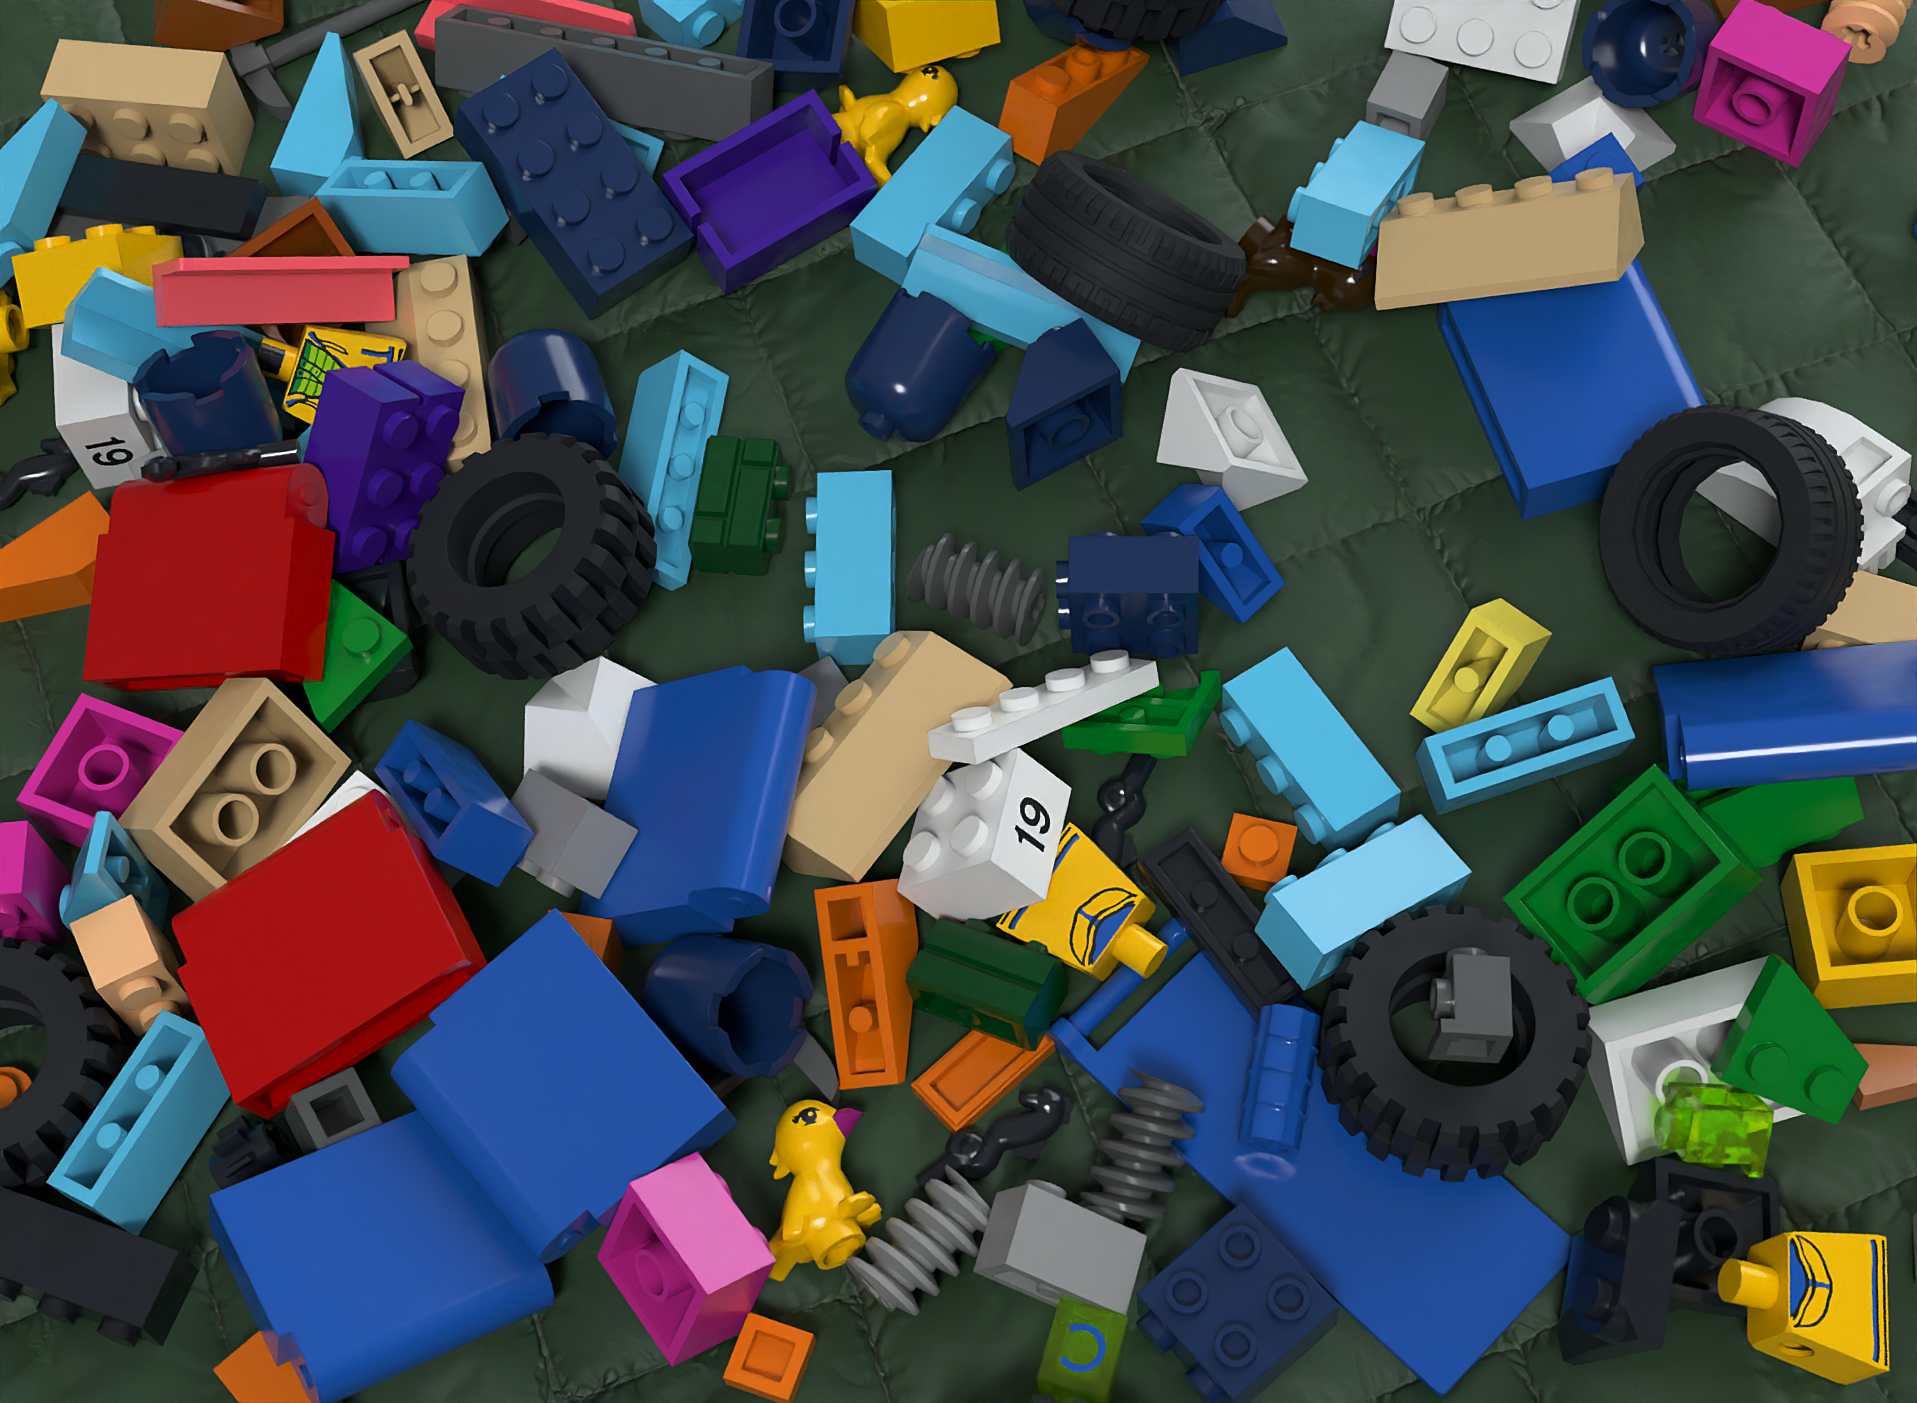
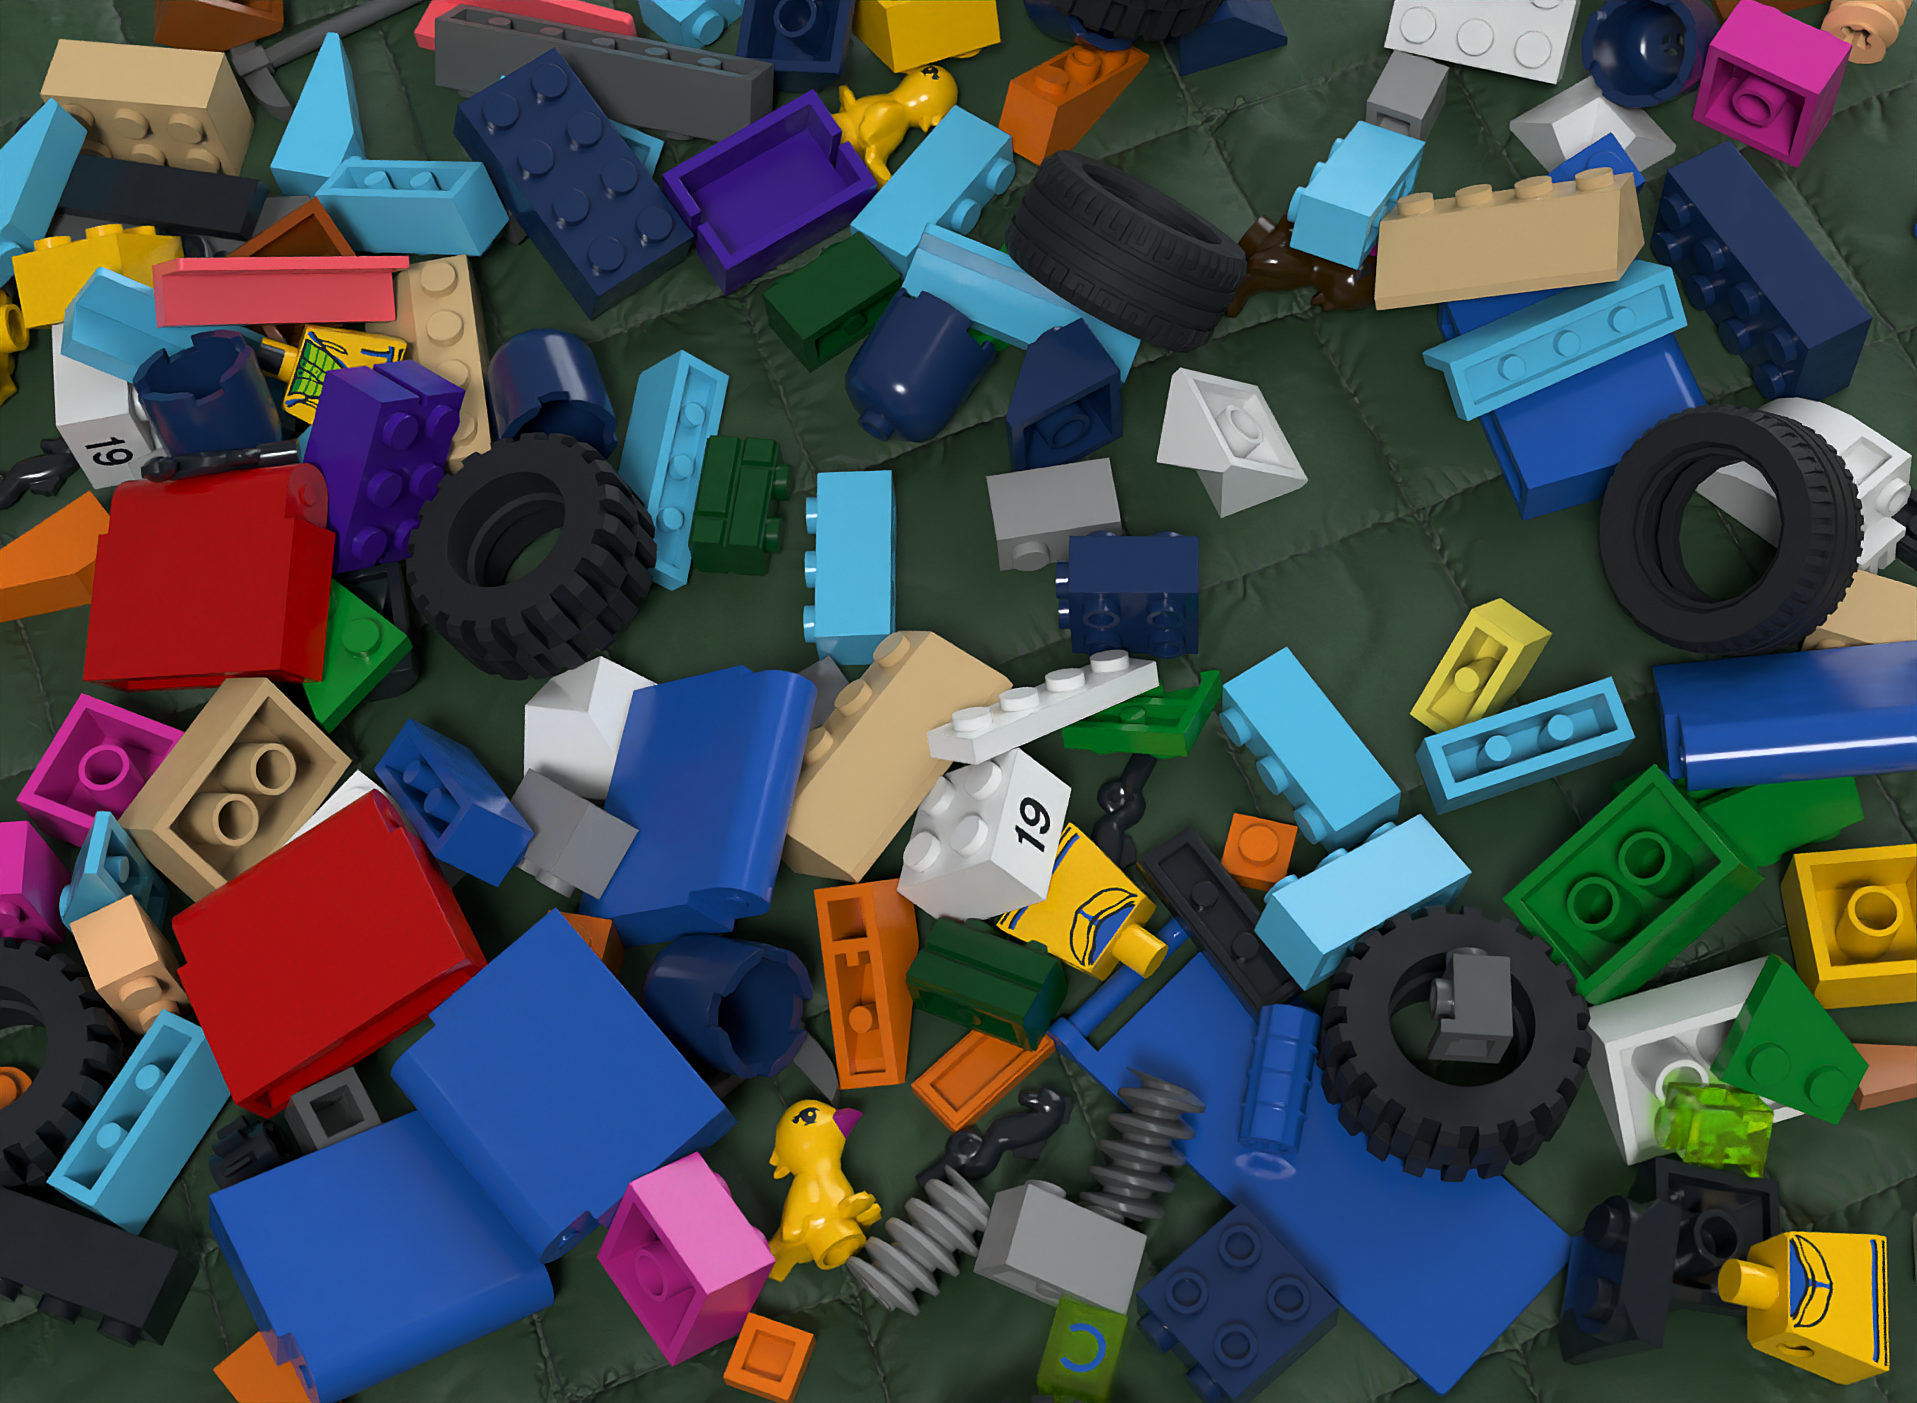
tan slope [352,29,454,159] -> none
dark grey piece [907,531,1047,647] -> none
blue slope [1139,483,1286,624] -> none
none -> dark green brick [762,231,902,373]
none -> light grey brick [986,458,1122,571]
none -> medium azure panel [1422,260,1688,421]
none -> dark blue brick [1651,140,1873,402]

